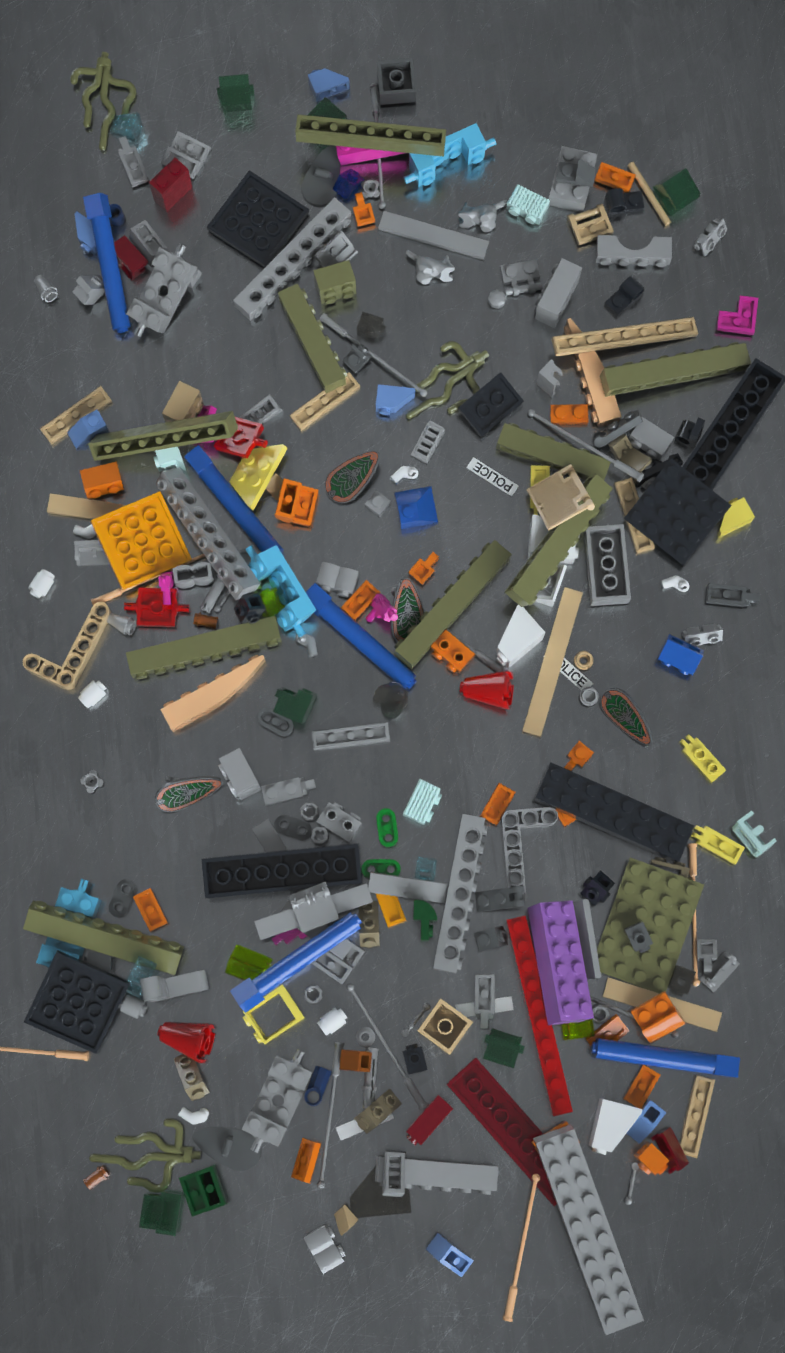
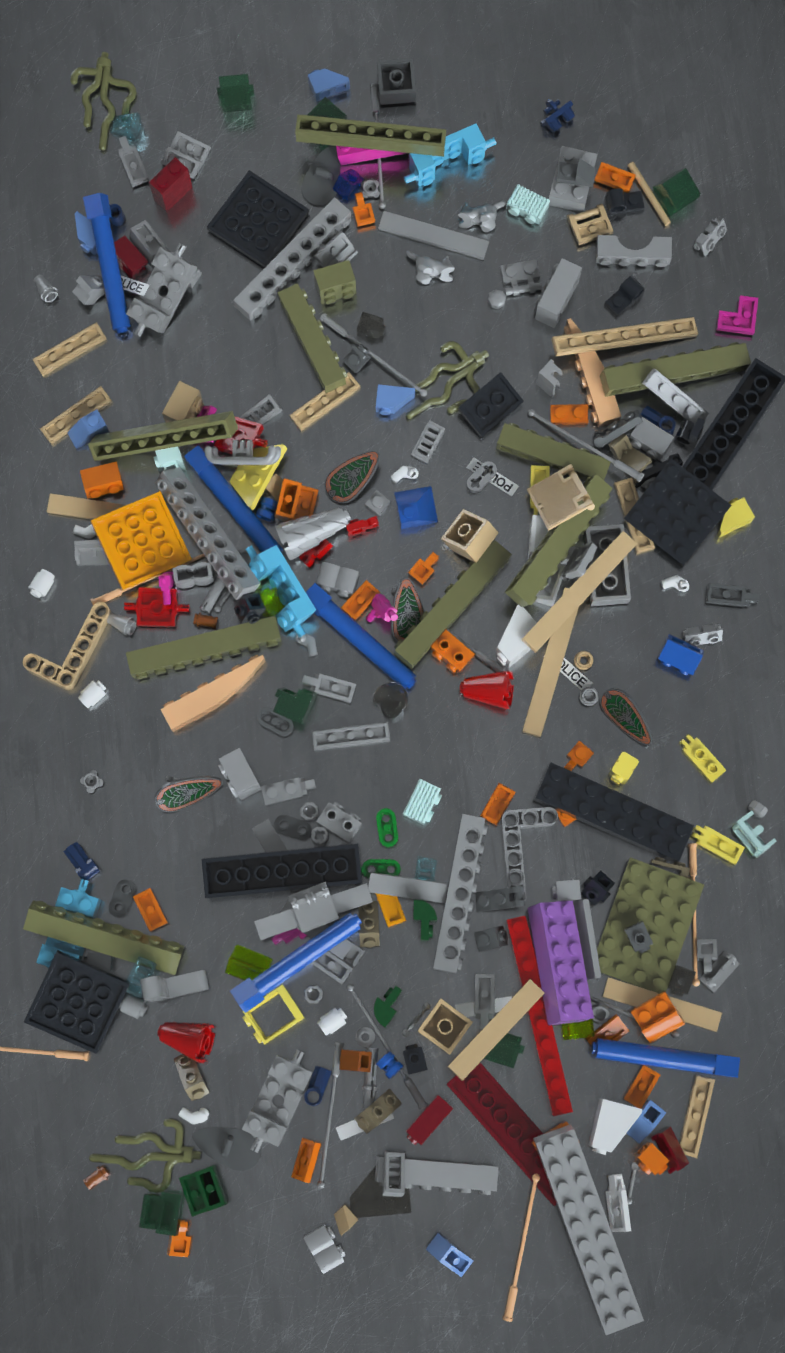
none -> tan tile [32,322,106,376]
none -> dark blue piece [63,842,100,881]
none -> white sticker [121,276,150,296]
none -> orange plate [167,1219,191,1257]
none -> light grey piece [204,440,281,465]
none -> blue wheel [256,497,278,522]
none -> light grey cone [275,508,351,560]
none -> red plate [299,539,333,567]
none -> light grey hinge [302,673,356,703]
none -> red plate [346,516,379,537]
none -> dark green brick [374,986,402,1028]
none -> blue wheel [376,1051,404,1079]
none -> tan brick [441,509,499,563]
none -> tan tile [448,979,544,1081]
none -> light grey beam [467,461,497,493]
none -> tan tile [522,531,637,653]
none -> dark blue hips [540,99,575,133]
none -> light grey brick [552,880,581,902]
none -> light grey plate [559,542,598,581]
none -> white hinge [605,1174,631,1232]
none -> light yellow brick [608,752,639,786]
none -> dark blue piece [641,406,676,435]
none -> light grey tile [642,368,709,423]
none -> light grey tile [748,800,768,818]

